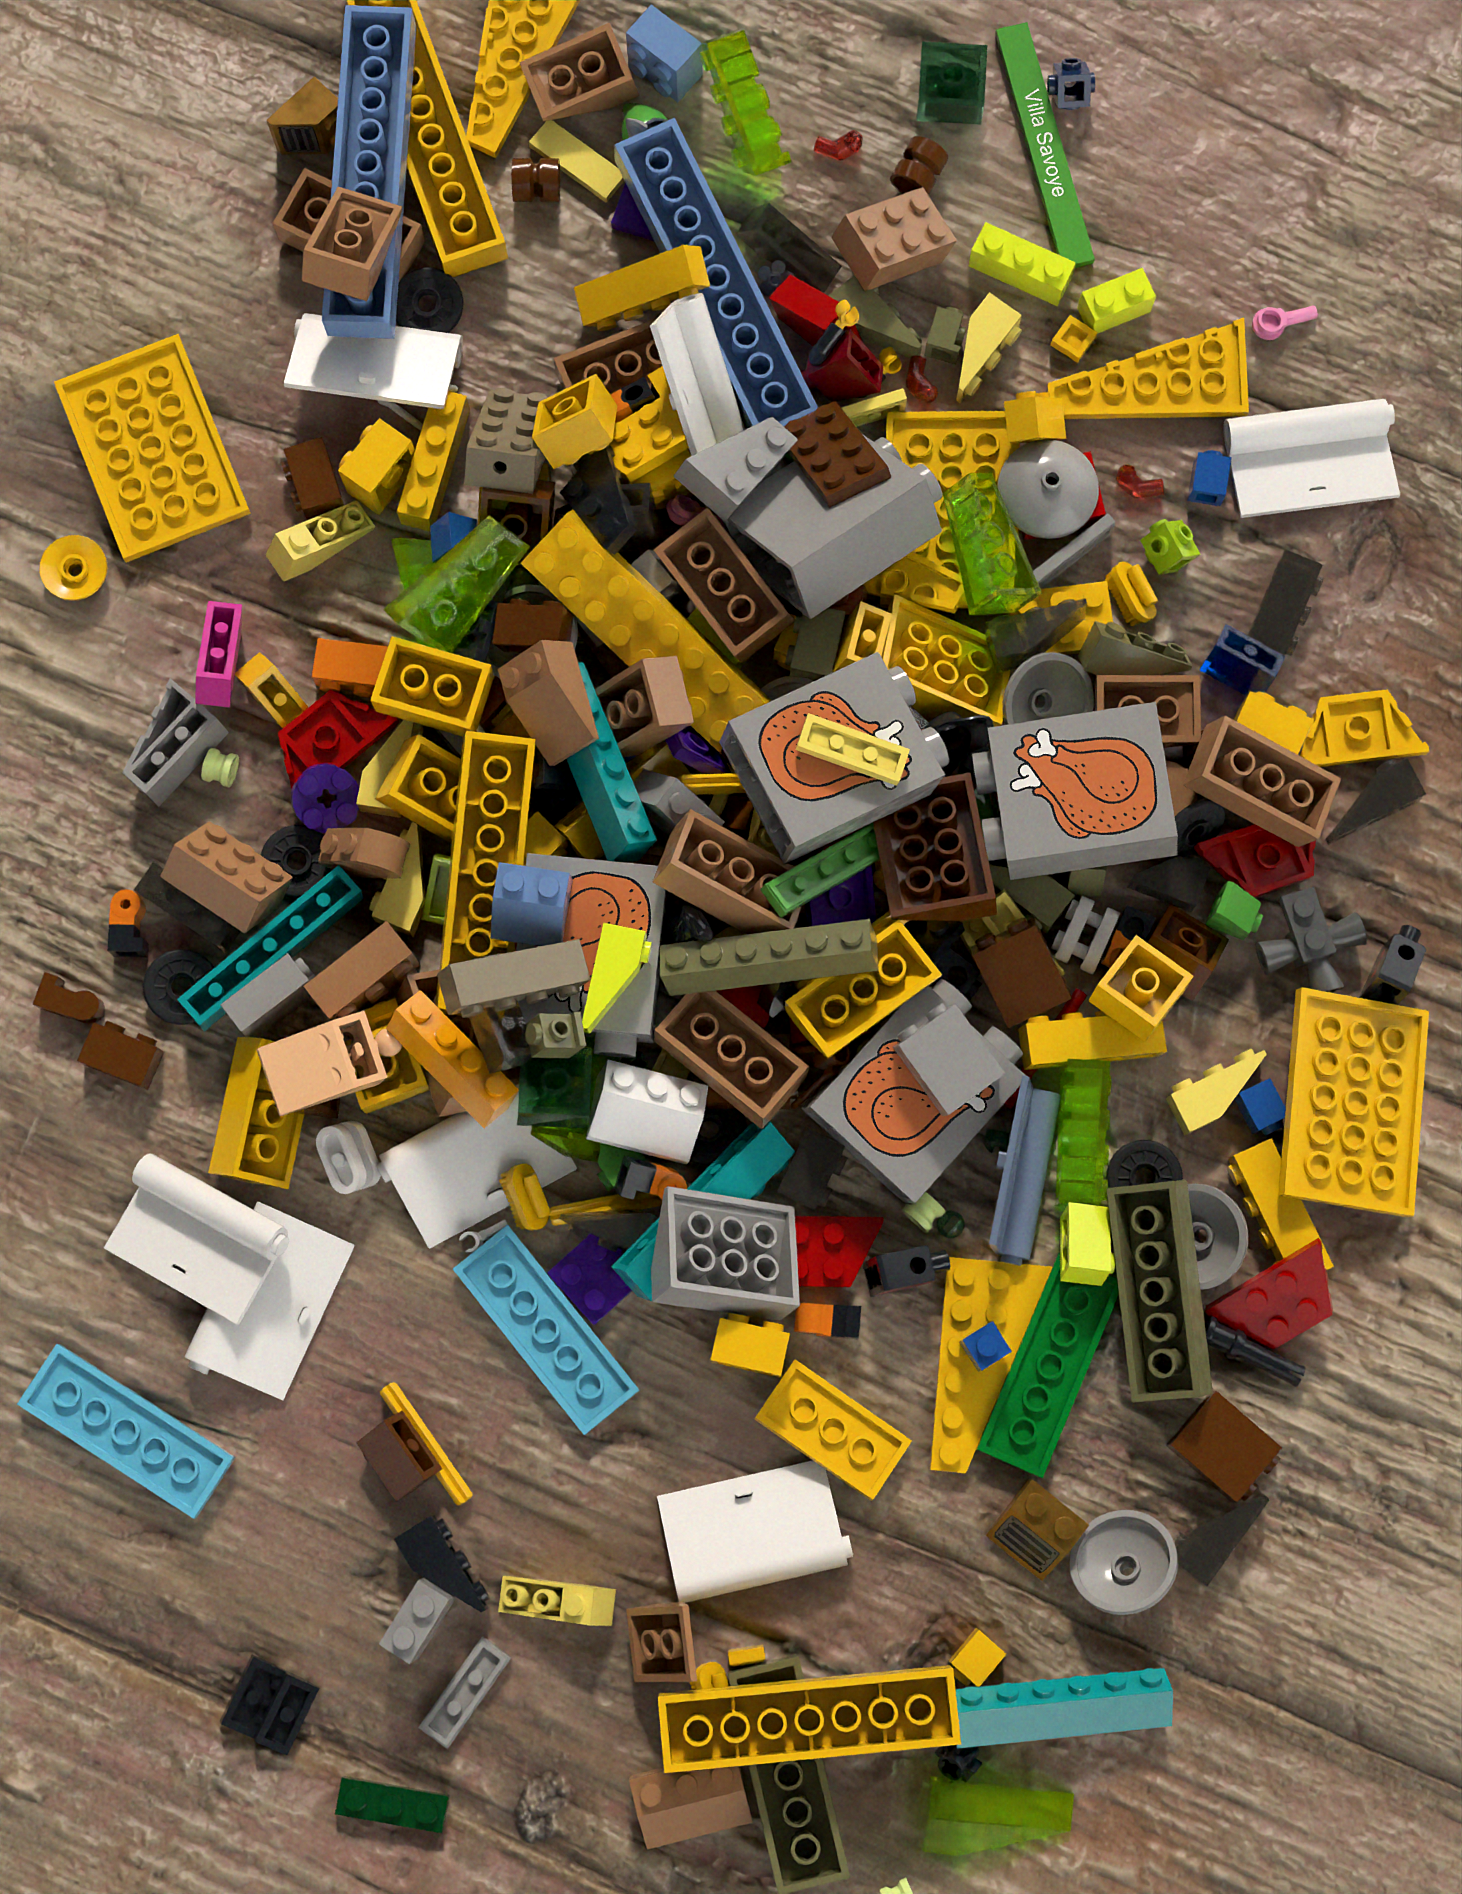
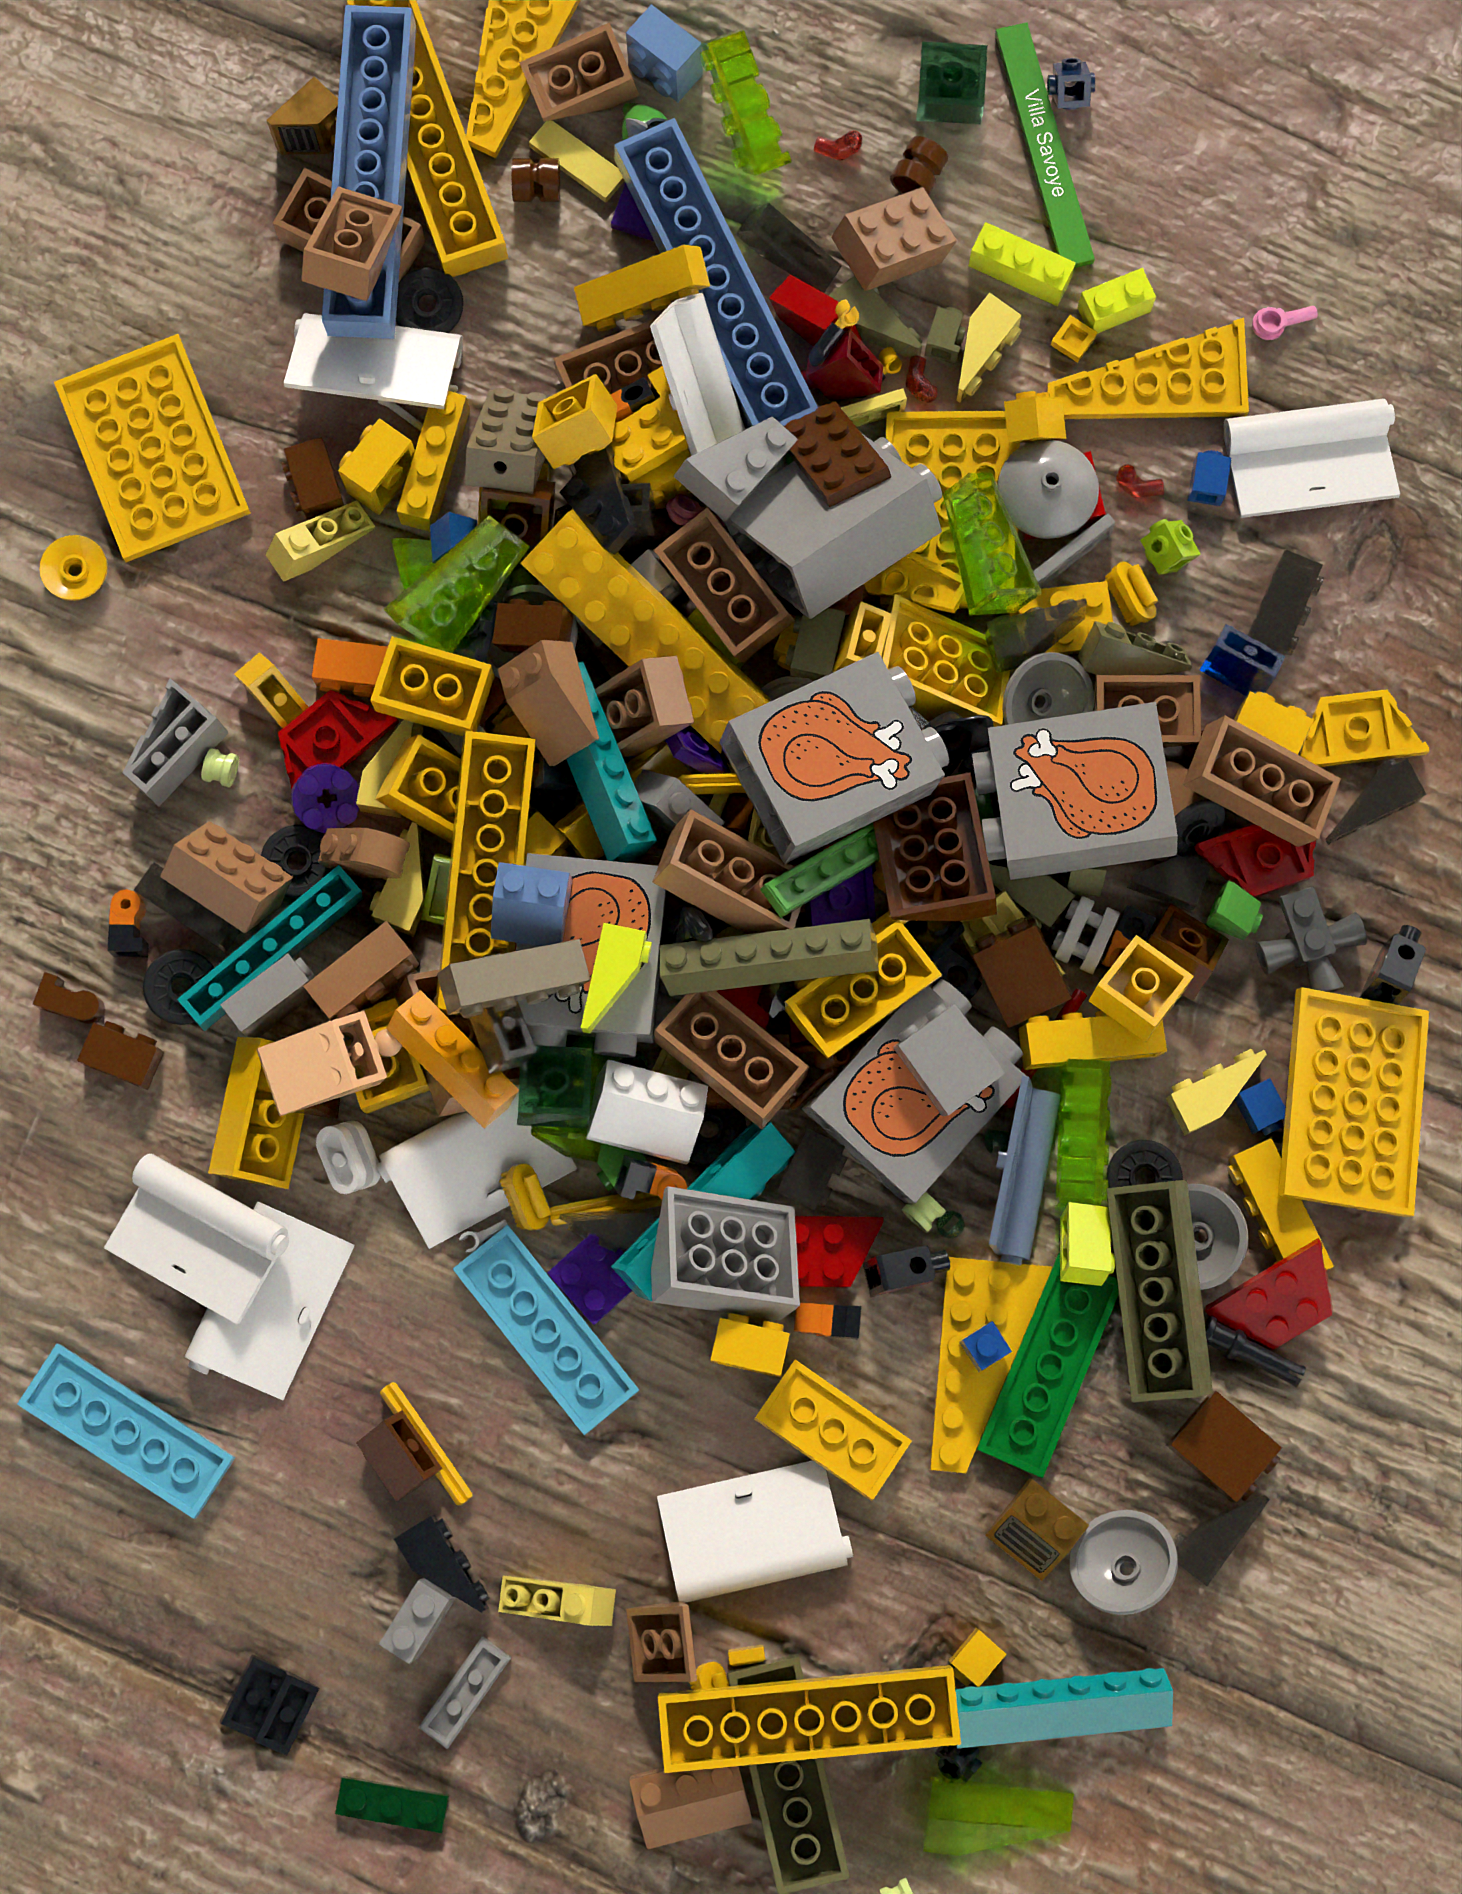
dark pink brick [195,601,242,707] -> none
olive brick [525,1012,586,1058] -> none
dark grey plant [758,260,795,296] -> none
light yellow plate [795,713,910,786] -> none

